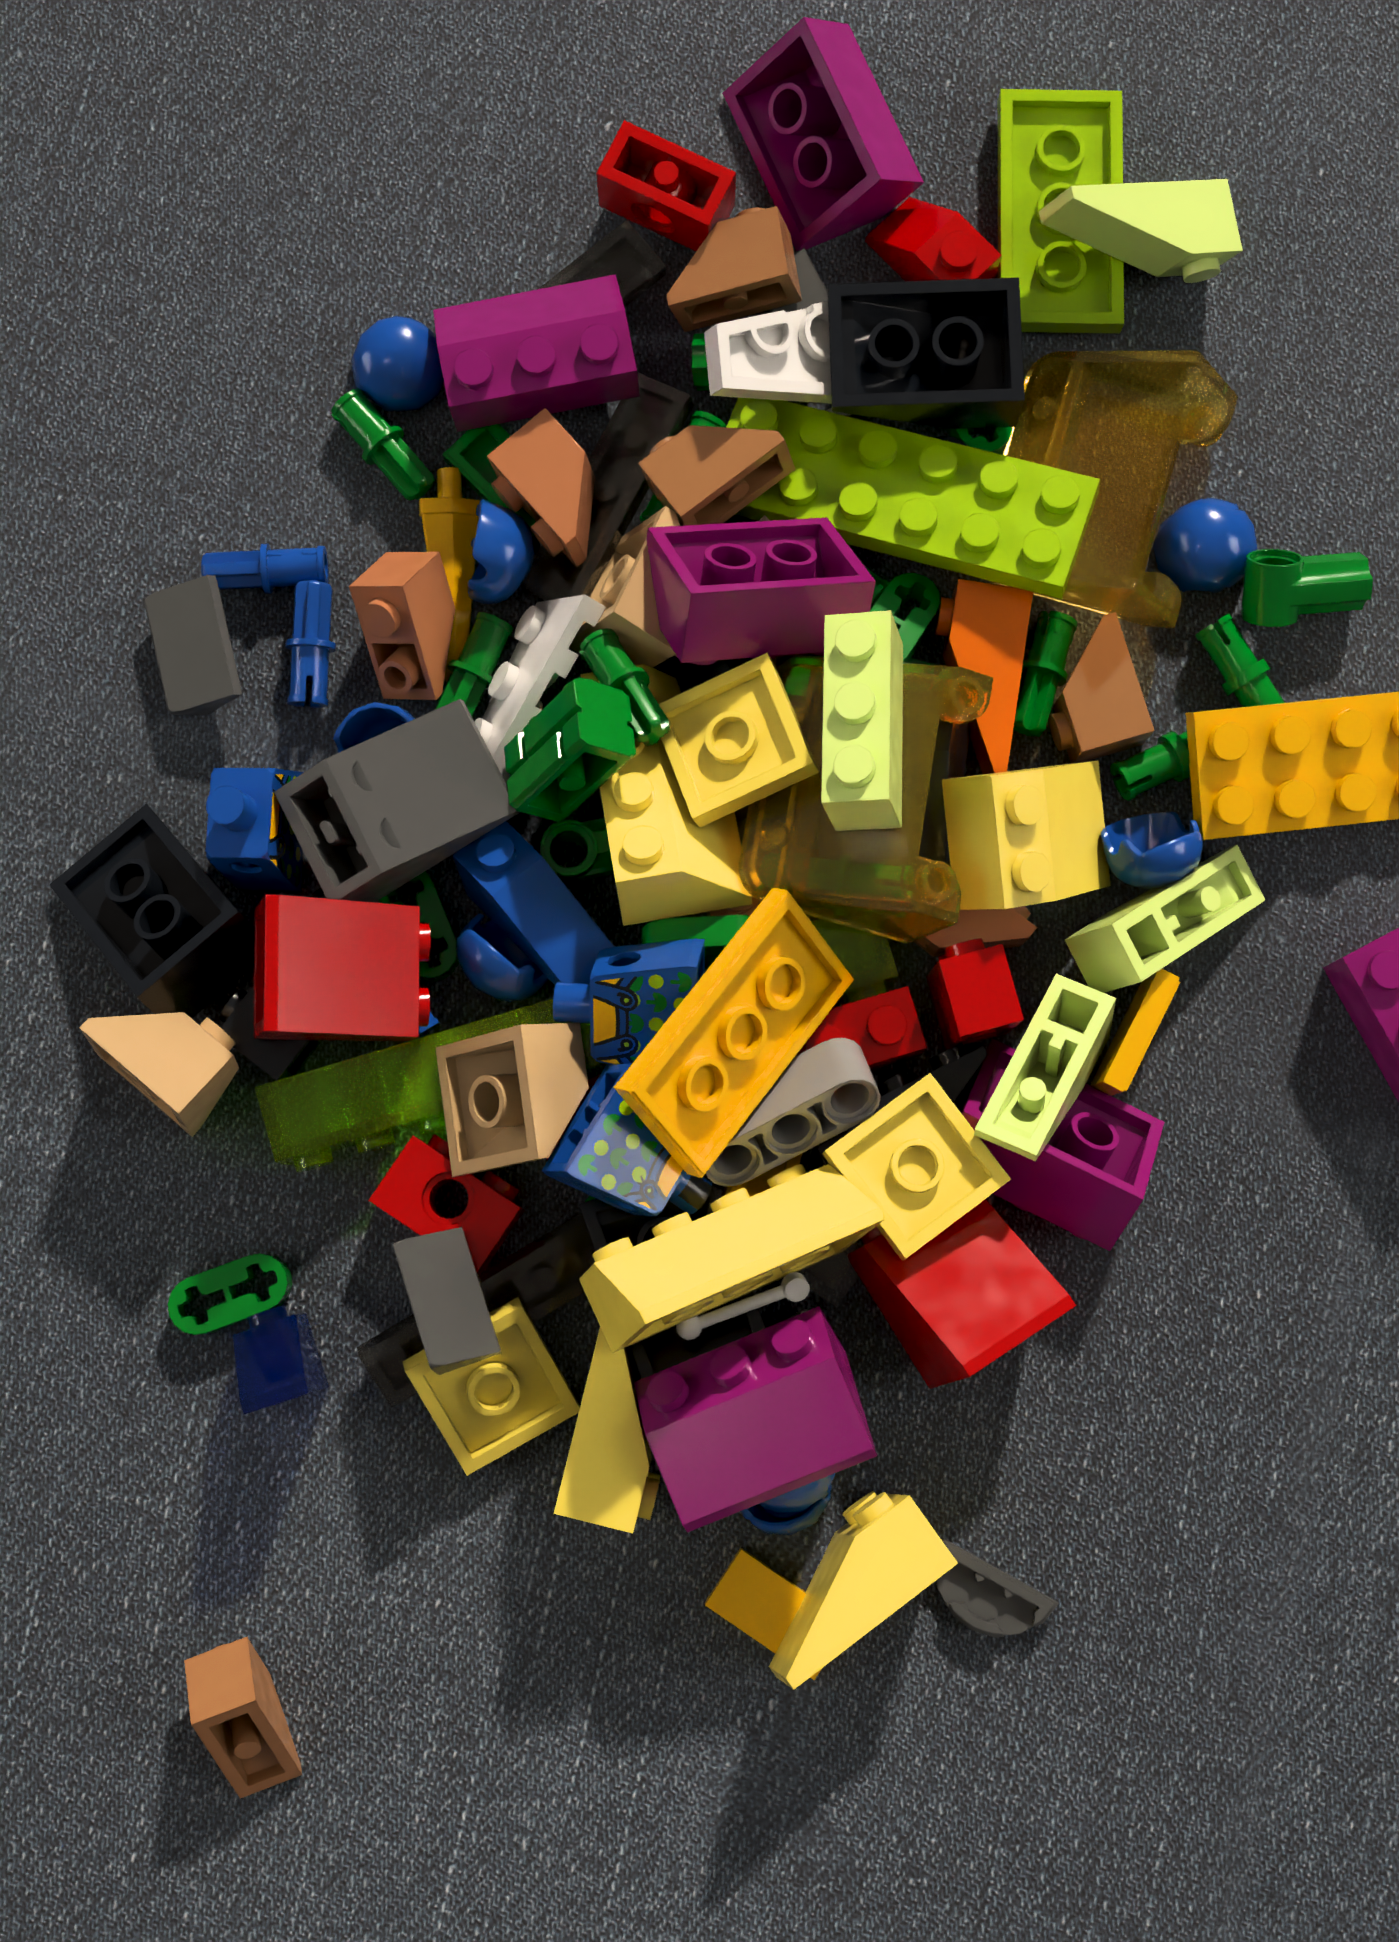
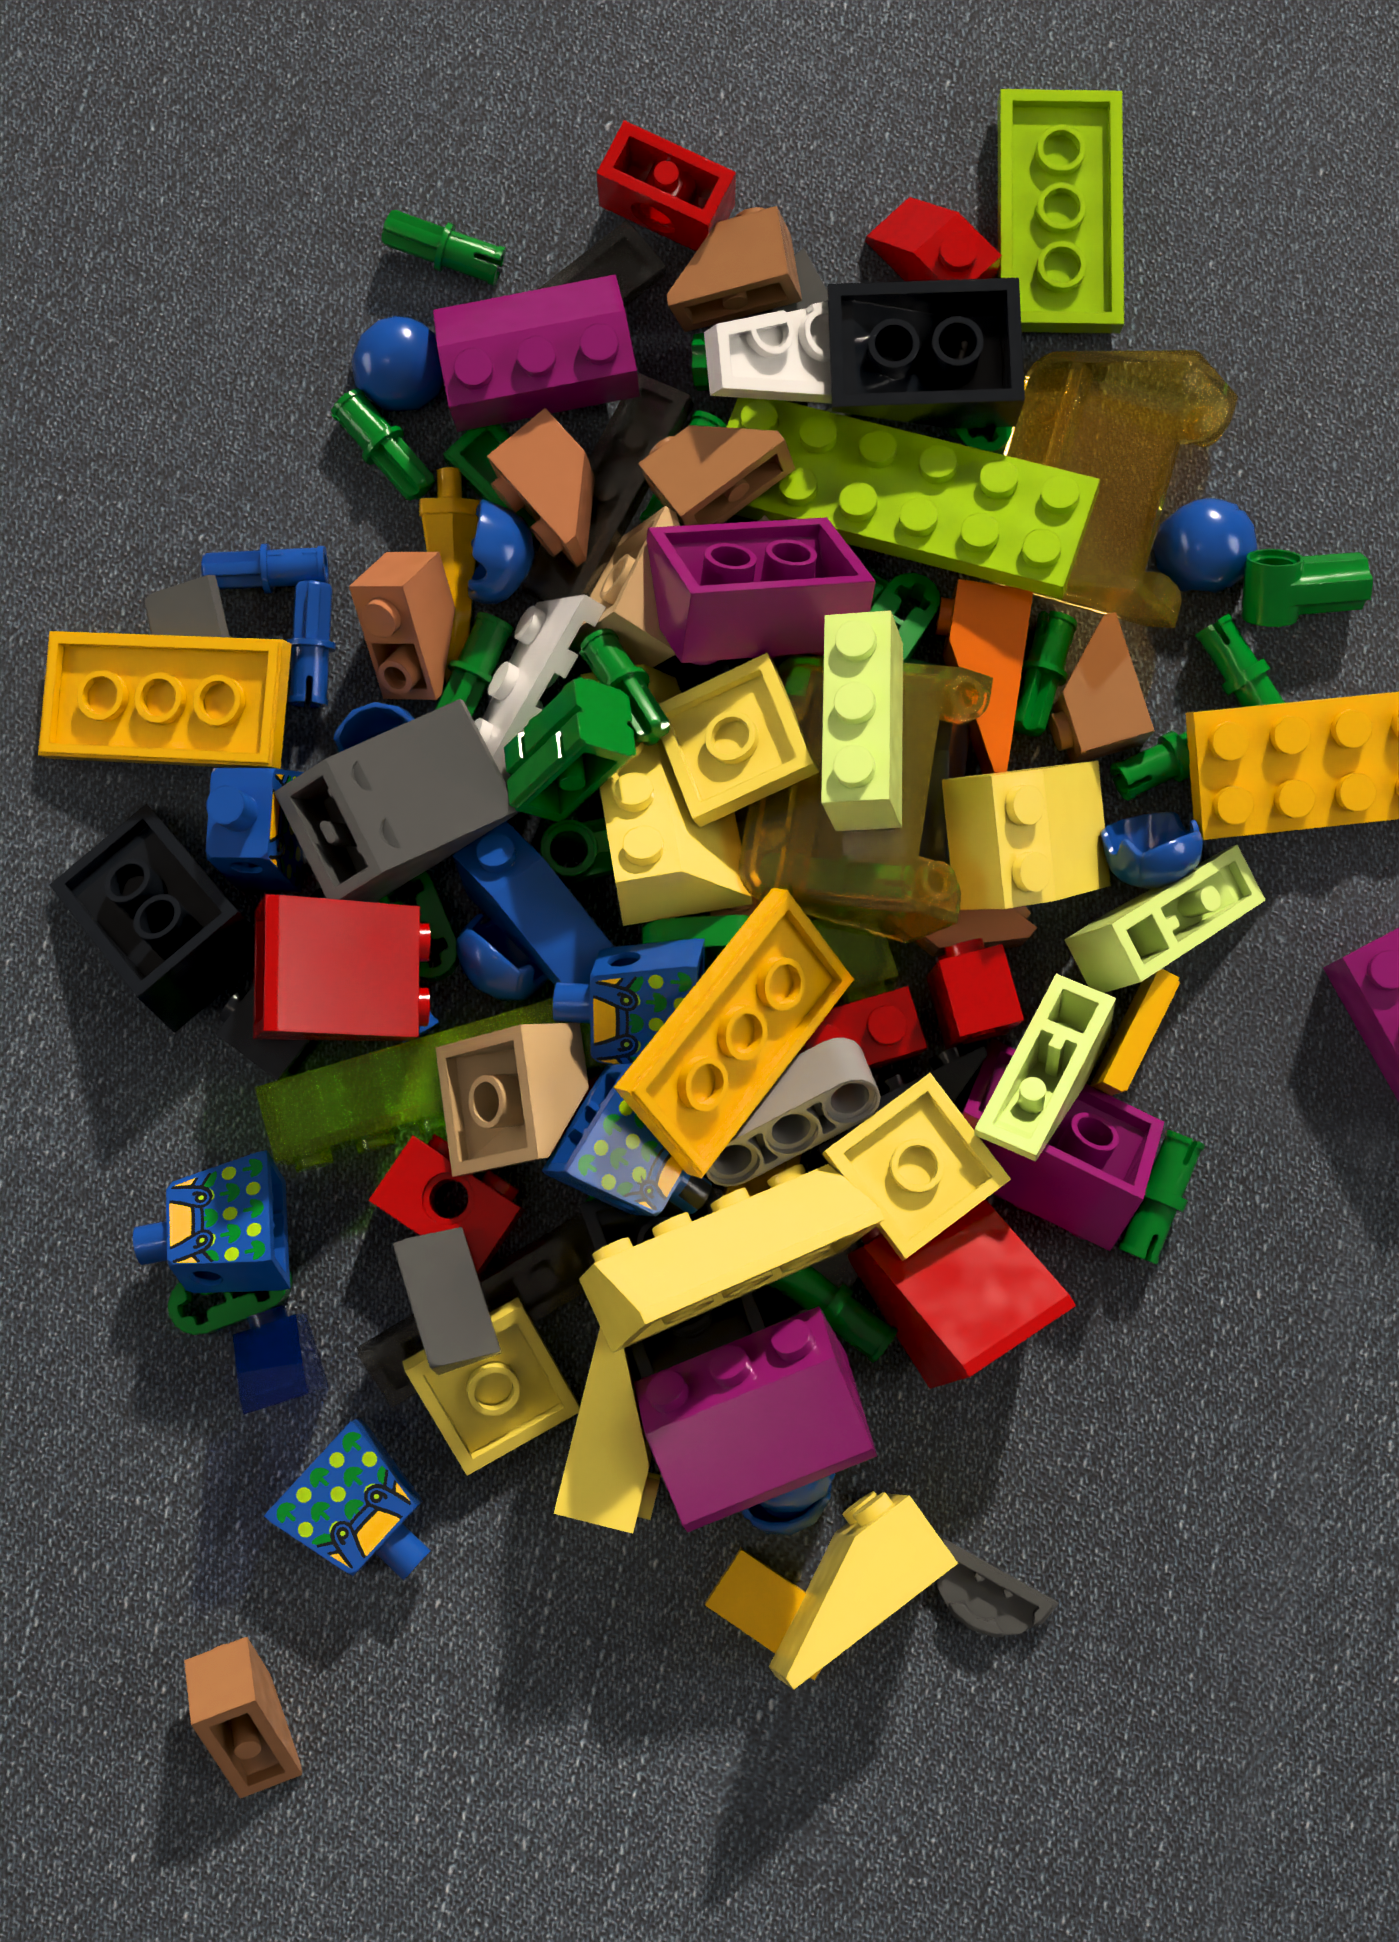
tan slope [79,1012,239,1137] -> none
white hinge [676,1272,810,1340] -> none
magenta slope [722,17,924,251] -> none
yellowish green slope [1039,179,1243,283] -> none
none -> yellow tile [38,631,292,769]
none -> blue torso [133,1150,290,1293]
none -> blue torso [264,1418,431,1581]
none -> green axle [381,210,506,286]
none -> green pin [768,1266,898,1363]
none -> green pin [1118,1130,1205,1265]

